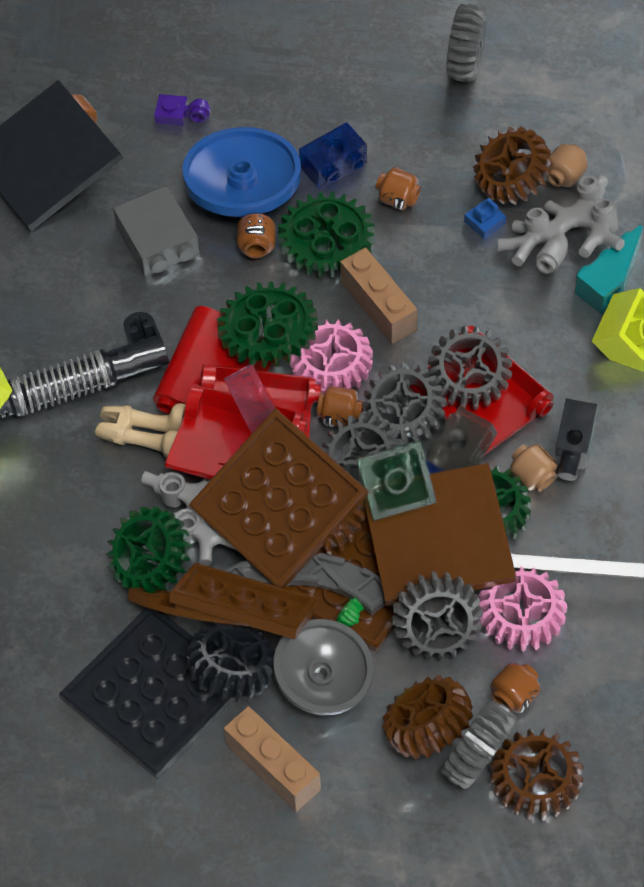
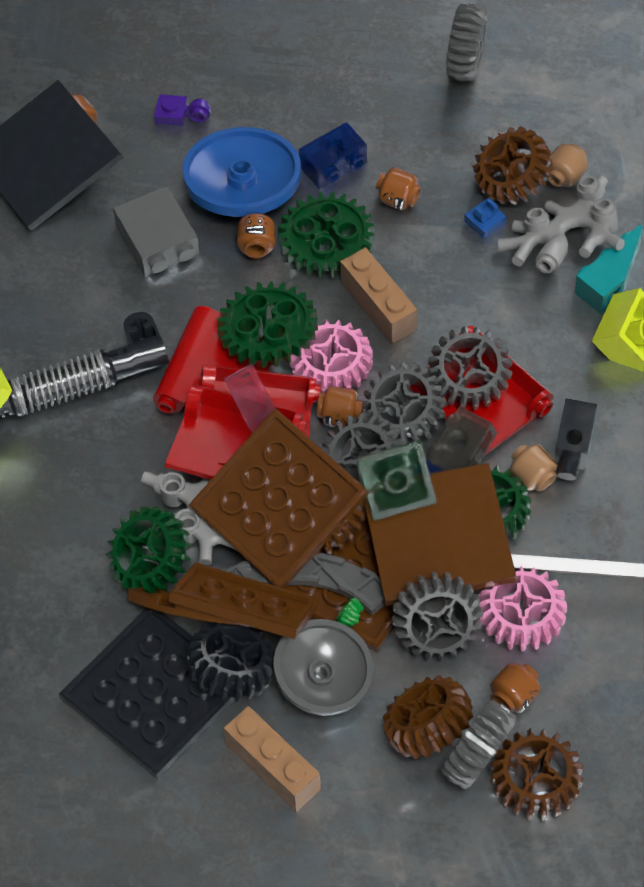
tan piece [95,403,185,458] -> none

